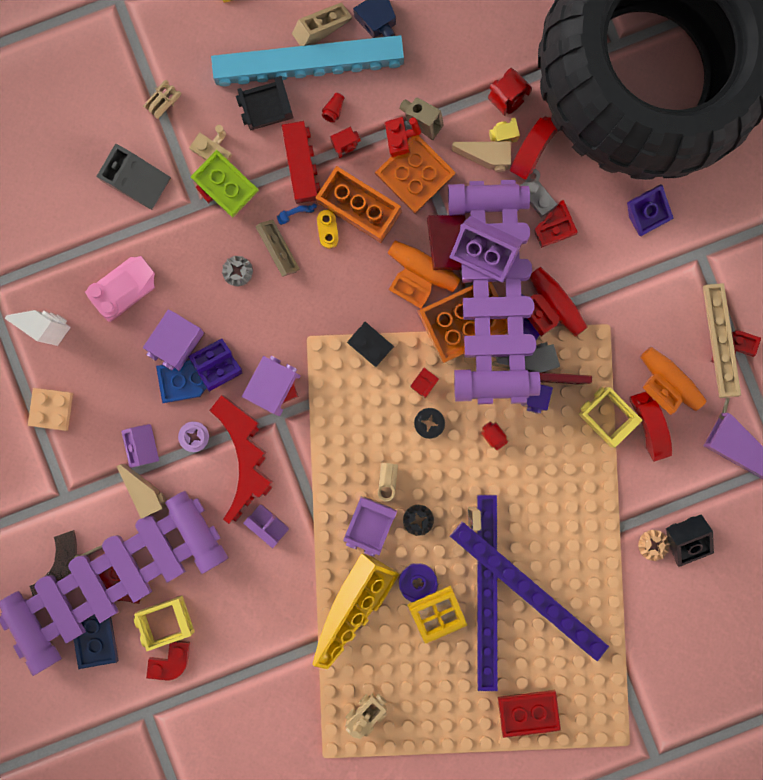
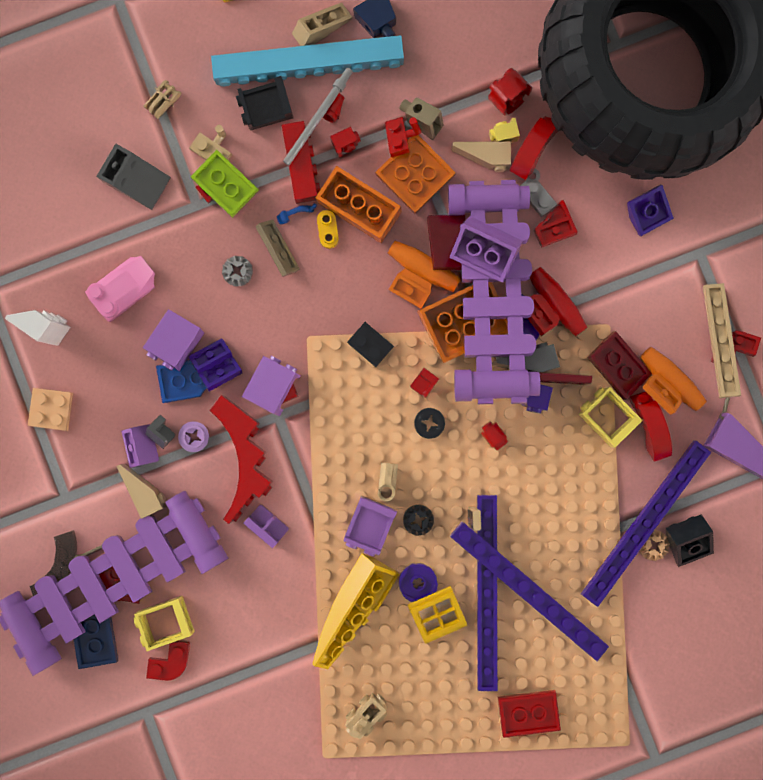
none -> dark grey panel [145,415,175,449]
none -> light grey bar [283,68,353,166]
none -> dark purple plate [581,440,711,607]
none -> dark red plate [587,331,652,400]

